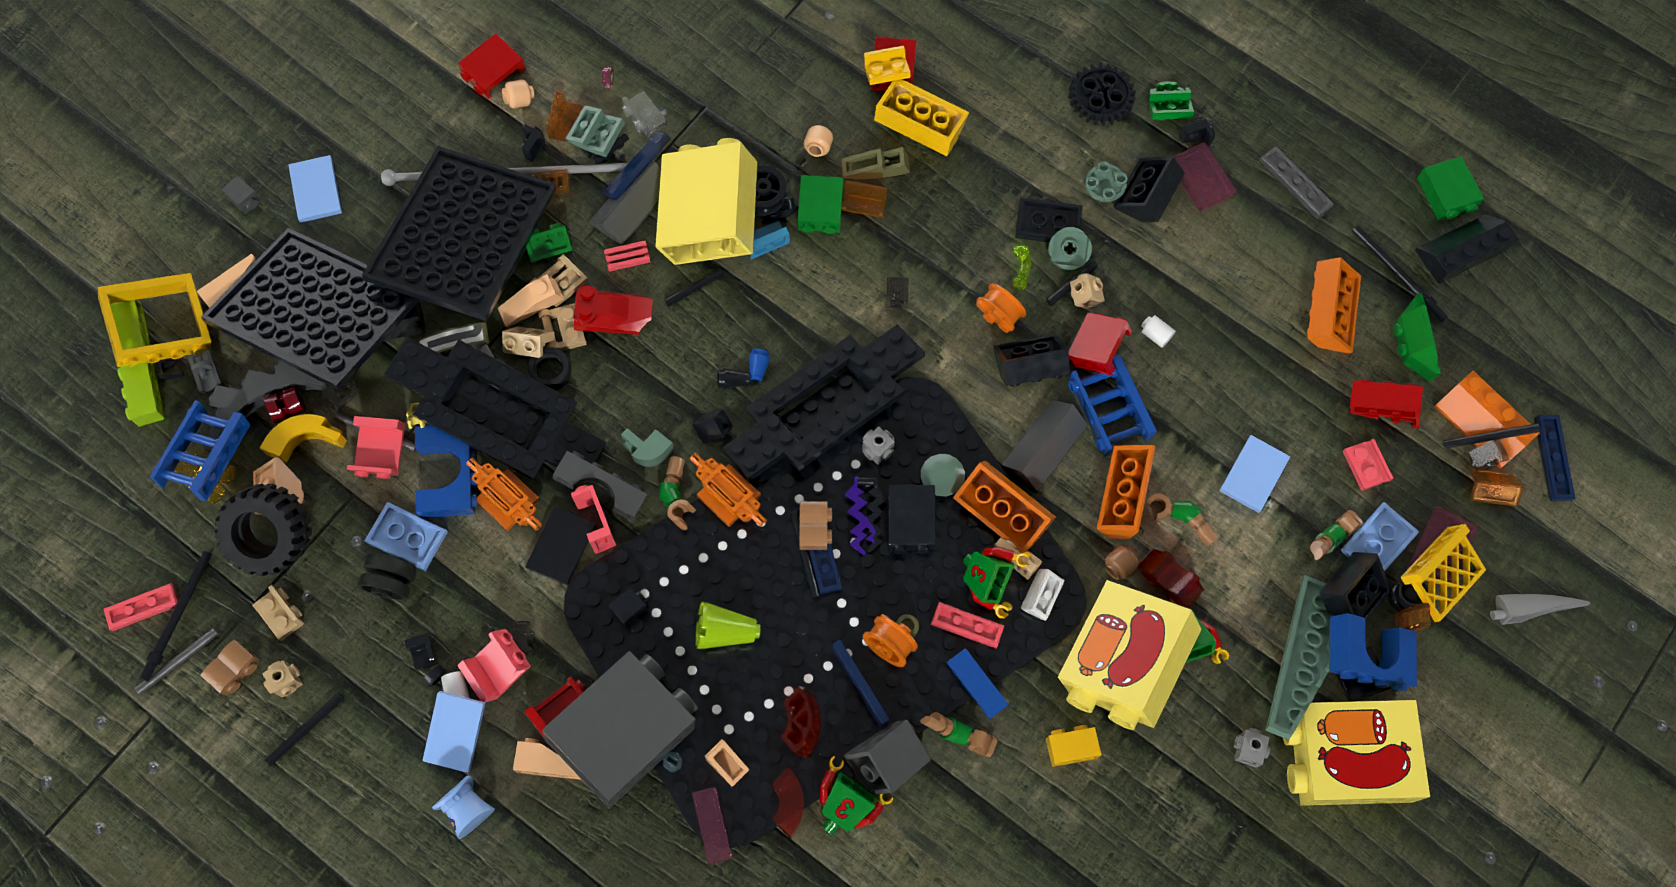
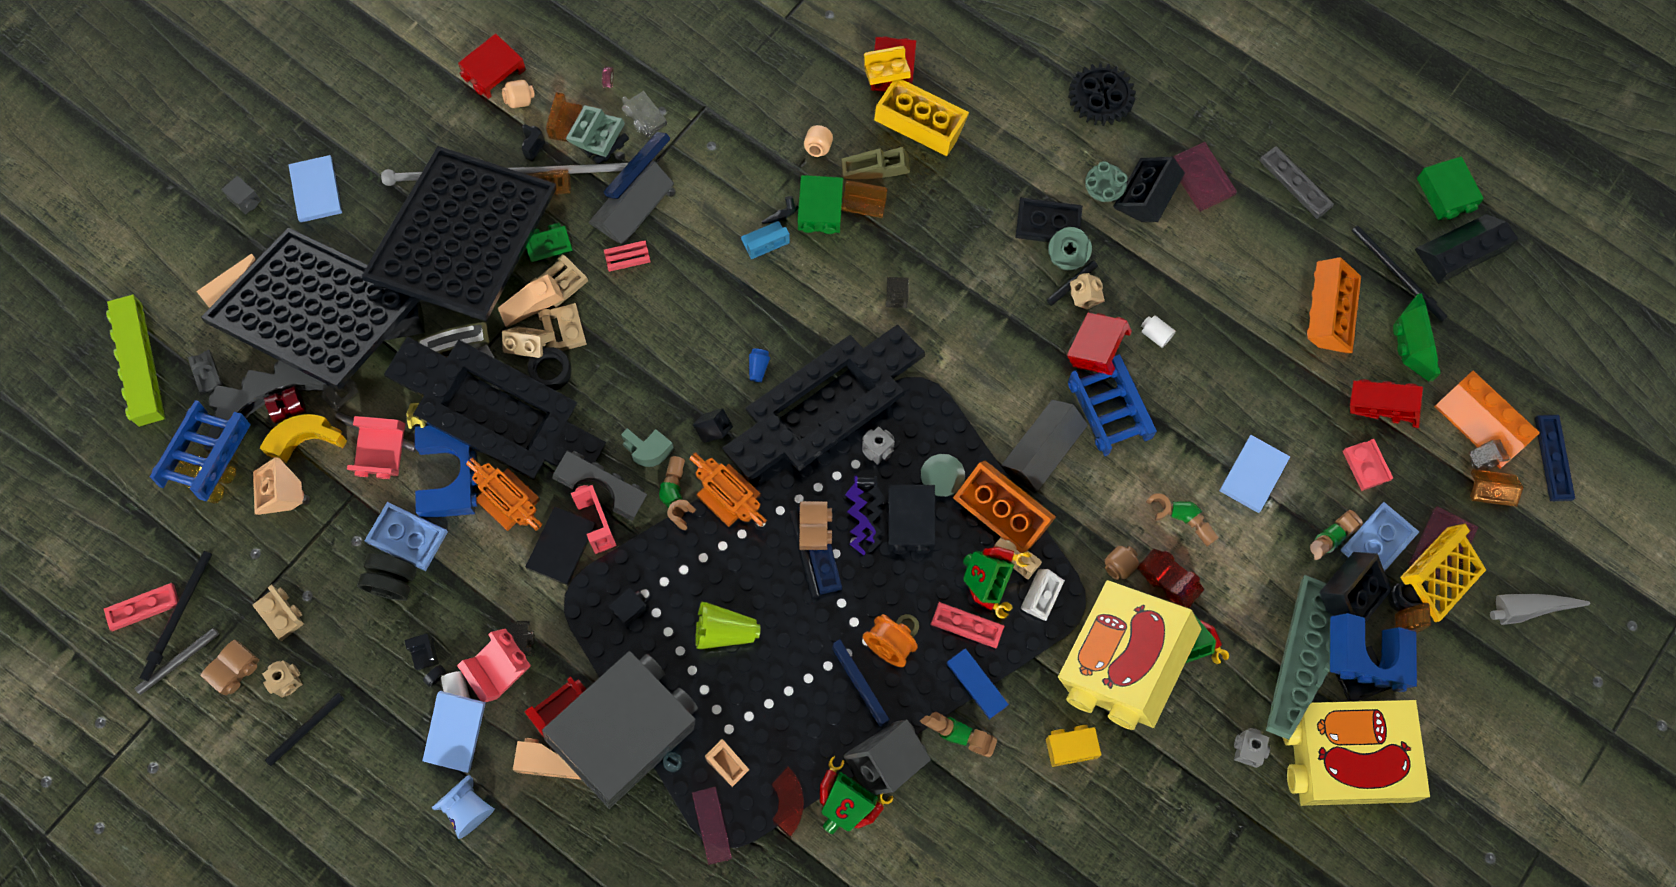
yellow window [98,273,211,367] -> none
black tile [157,359,184,381] -> none
black tyre [214,483,312,576] -> none
red slope [574,285,653,335] -> none
light yellow brick [656,138,757,265] -> none
black bar [665,268,724,307] -> none
black cone [717,368,750,390] -> none
black wheel [755,165,787,216] -> none
clear red brick [781,686,821,758] -> none
orange wheel [976,283,1026,333] -> none
black slope [993,334,1070,387] -> none
clear neon green arm [1012,245,1032,290] -> none
orange slope [1097,445,1156,539] -> none
green slope [1148,81,1194,121] -> none
black bracket [1179,119,1215,147] -> none
black piece [1444,423,1540,449] -> none

